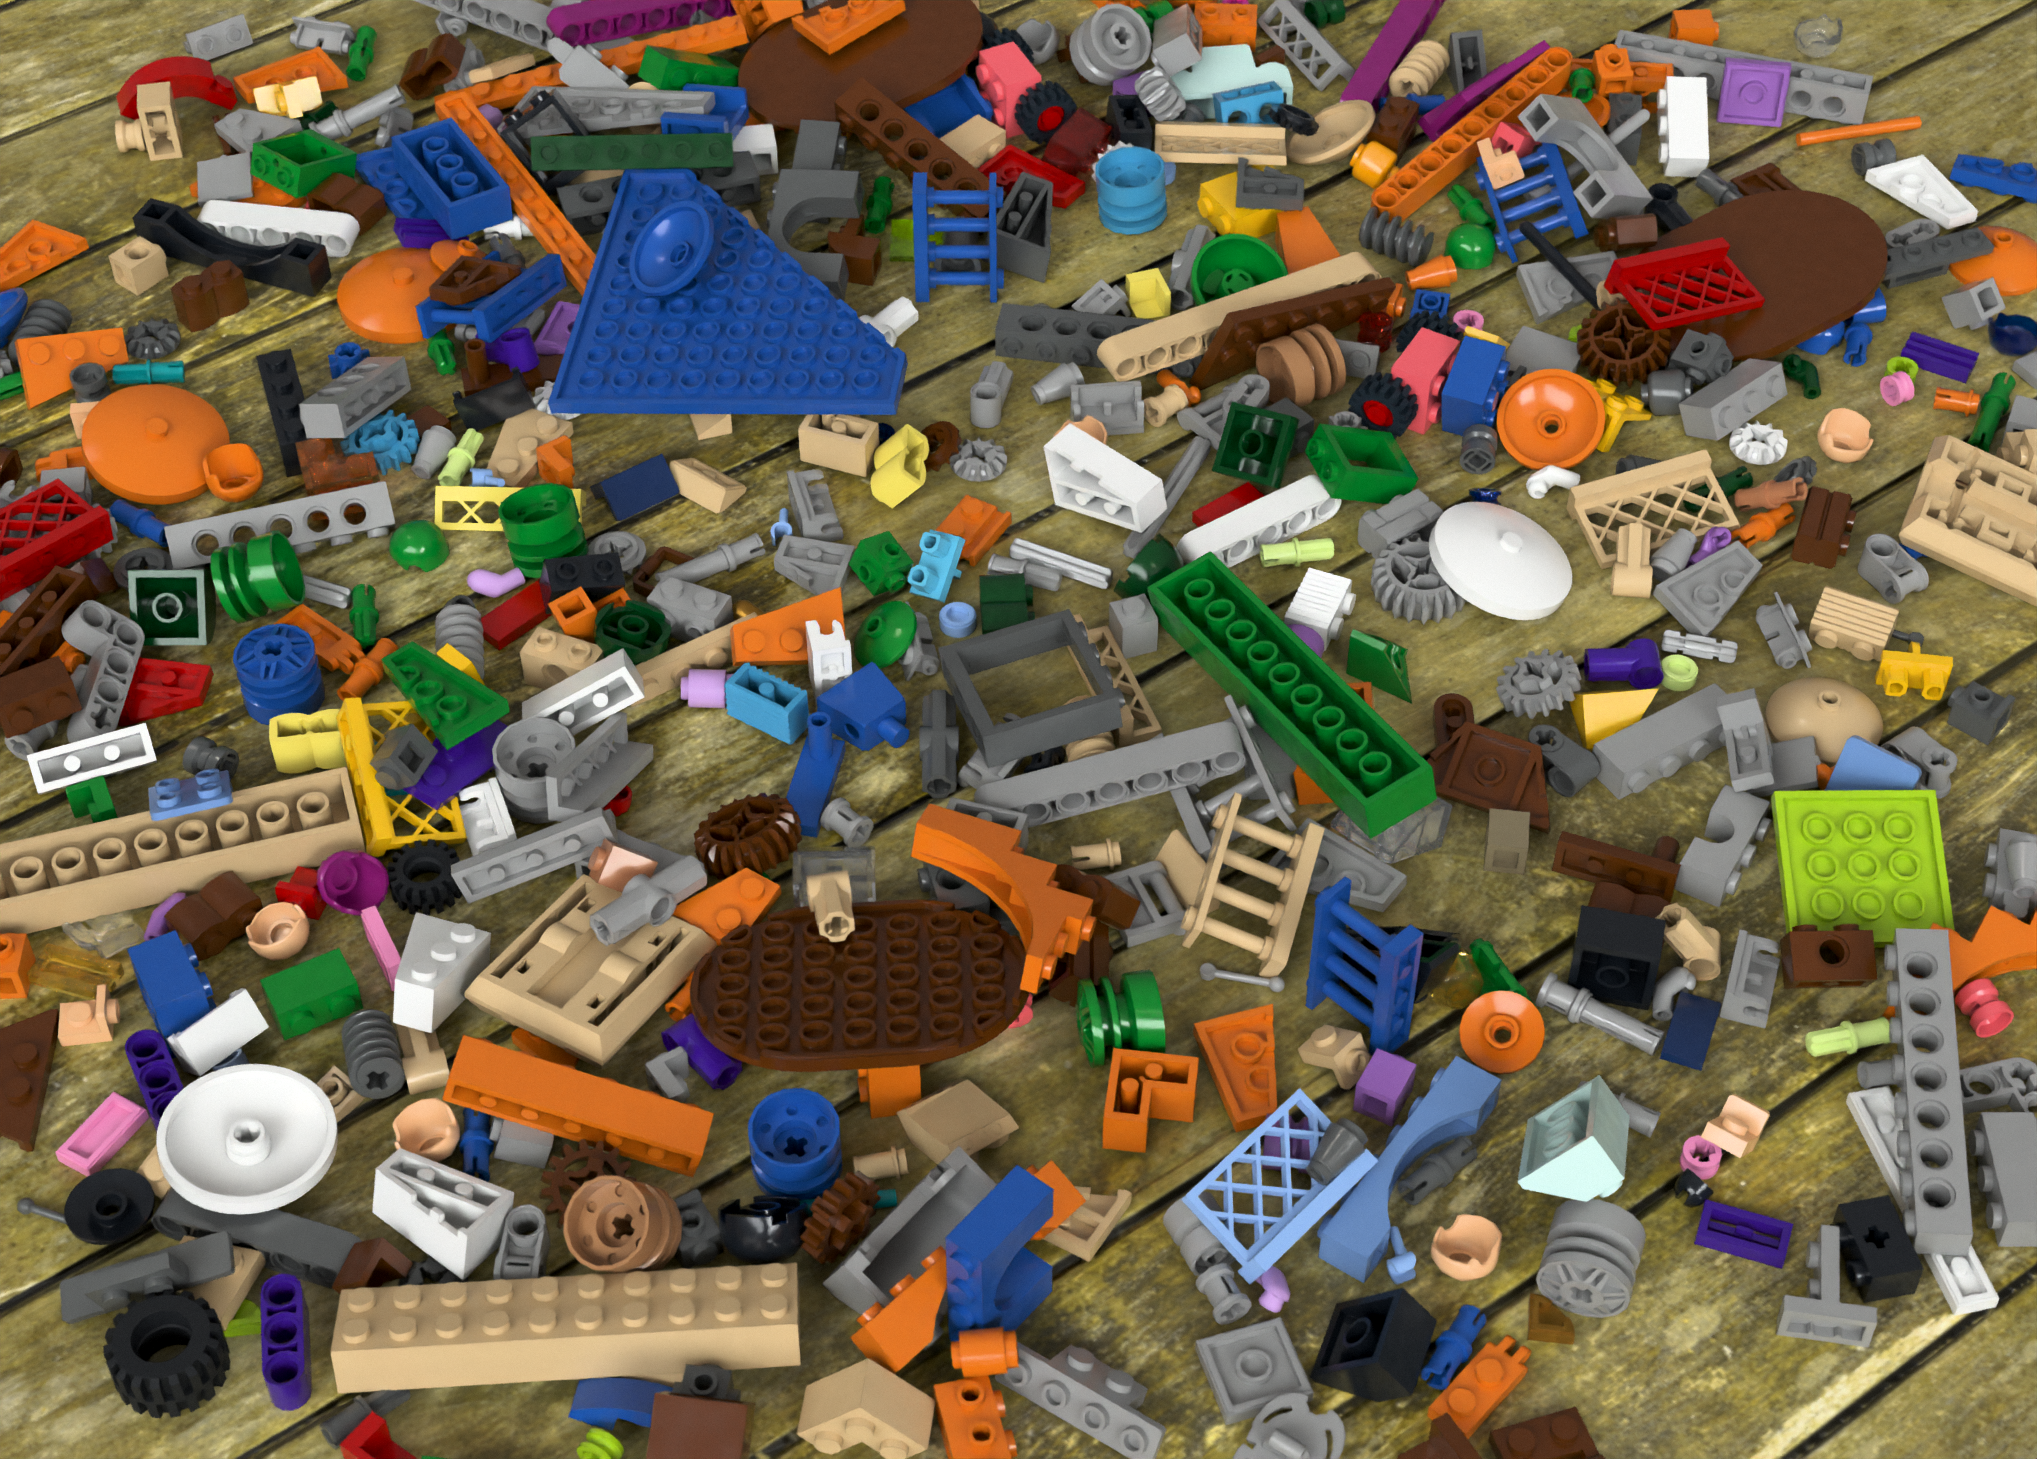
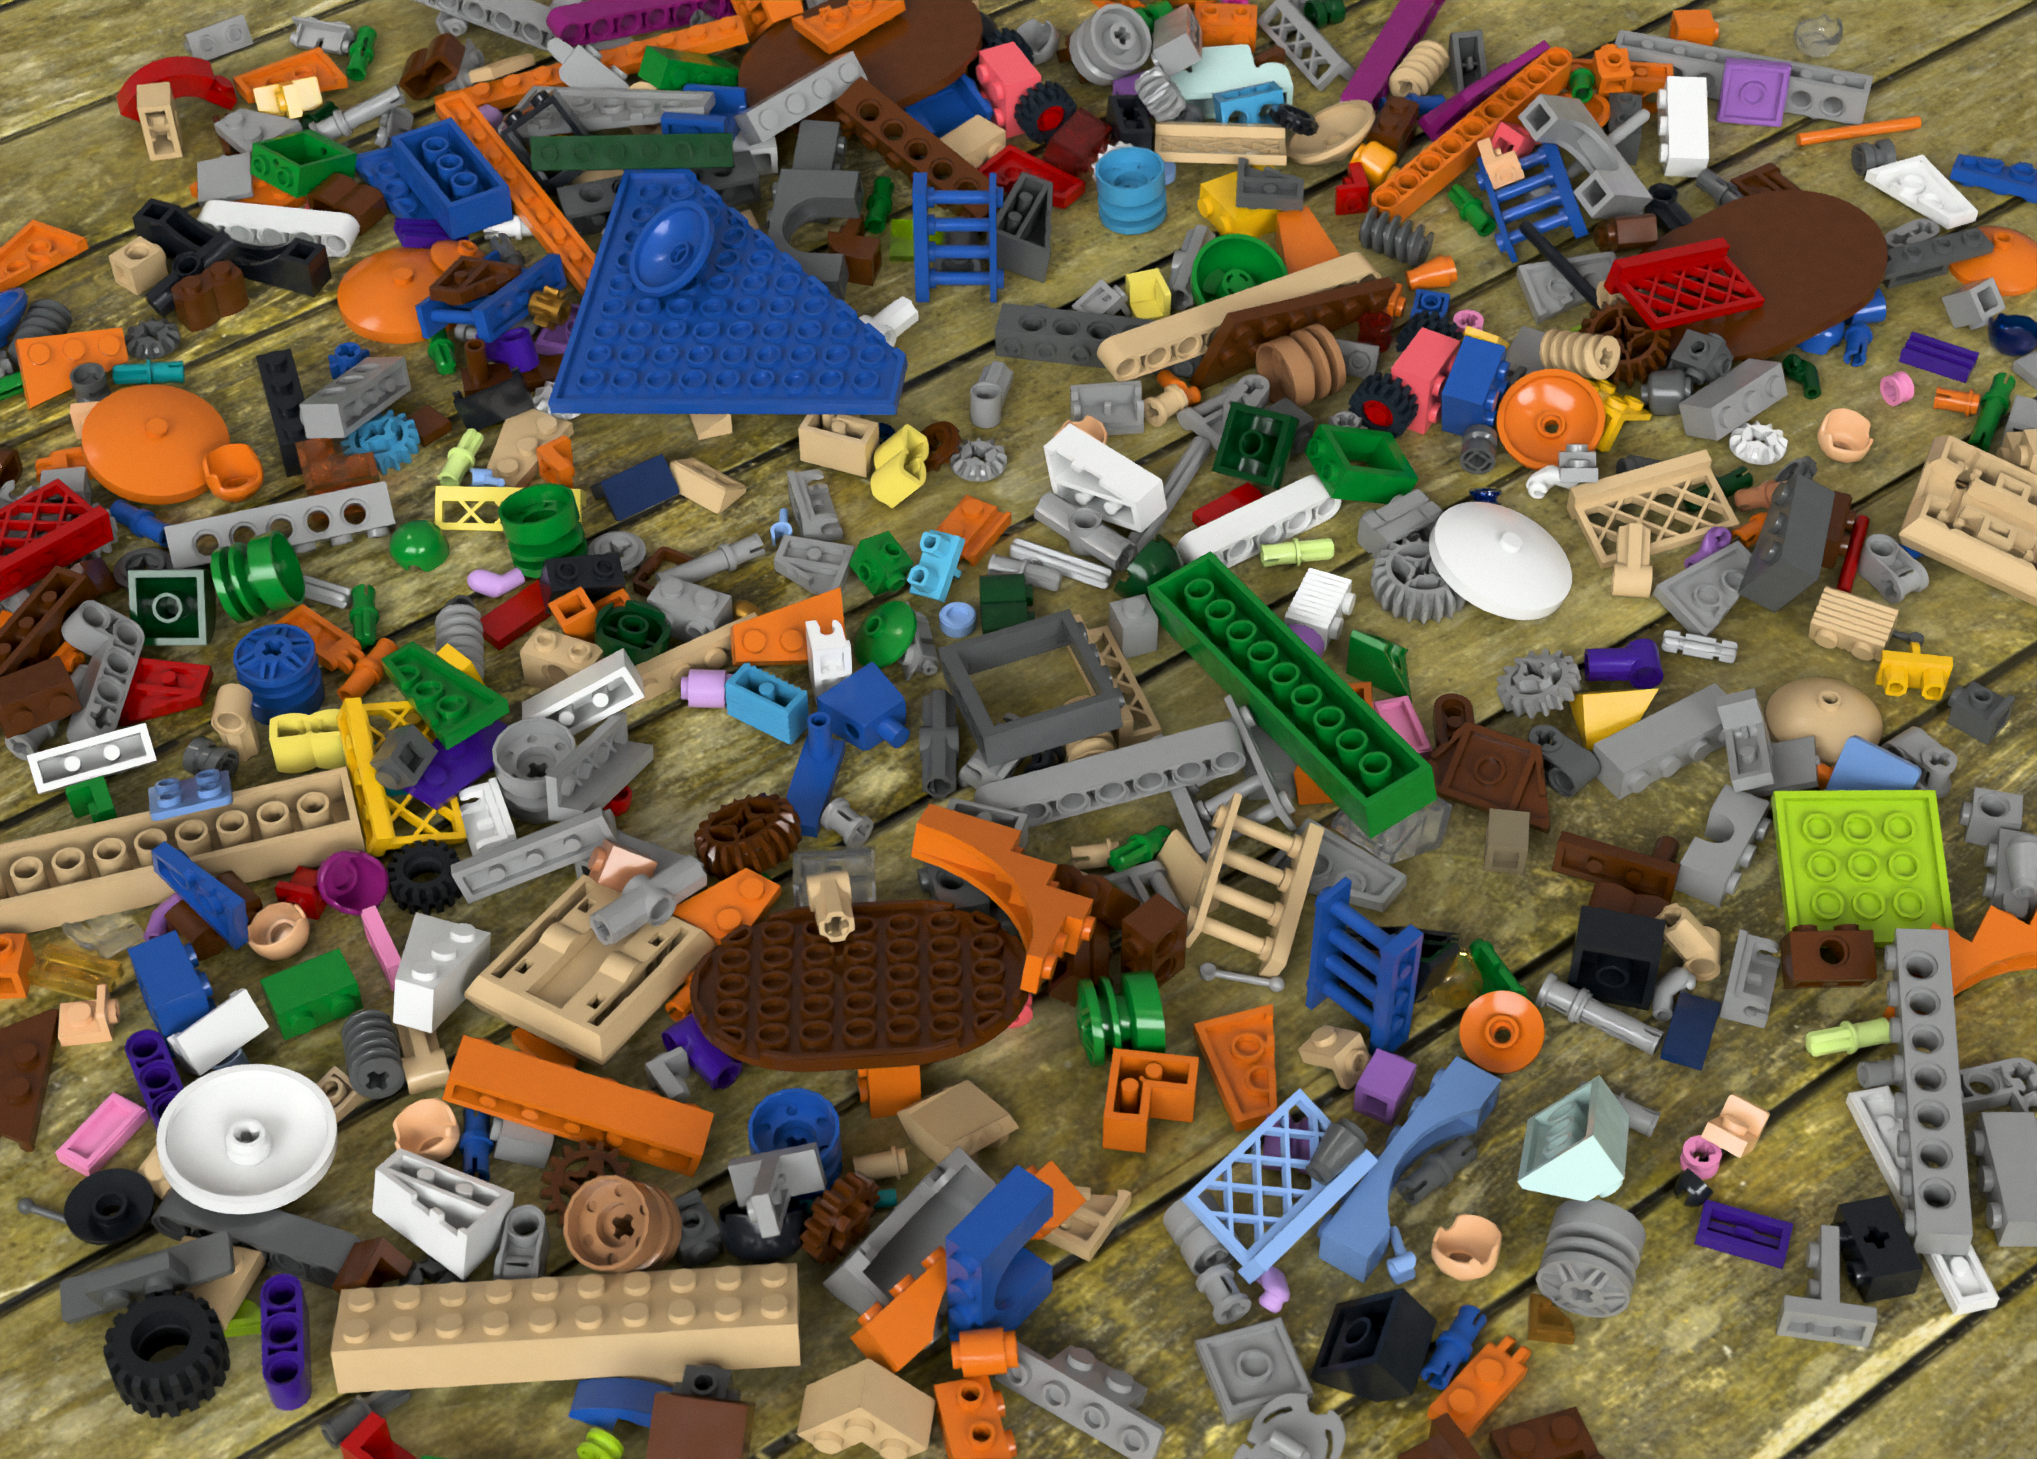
tan wheel [115,119,147,153] -> none
light grey cone [411,425,457,480] -> none
light grey cone [1031,362,1085,405] -> none
green hair [1444,223,1496,269] -> none
light grey cone [1649,528,1697,582] -> none
yellowish green tile [1661,655,1698,691] -> none
light grey hinge [1755,592,1813,669] -> none
lime bush [1884,356,1918,385] -> none
coral wheel [1955,979,2014,1038] -> none
none -> black piece [144,230,242,318]
none -> blue wing [151,841,249,951]
none -> tan piece [211,683,260,762]
none -> pearl gold gear [528,285,572,331]
none -> light grey bracket [728,1142,827,1238]
none -> light grey brick [734,51,868,146]
none -> light grey piece [1034,491,1137,572]
none -> green axle [1107,825,1171,872]
none -> reddish brown brick [1121,893,1187,989]
none -> red bracket [1334,162,1369,215]
none -> bright pink tile [1374,695,1433,761]
none -> tan piece [1539,329,1620,380]
none -> light grey slope [1557,444,1598,483]
none -> dark grey wedge [1738,473,1835,613]
none -> red bar [1836,515,1870,593]
none -> light grey brick [1959,787,2023,846]

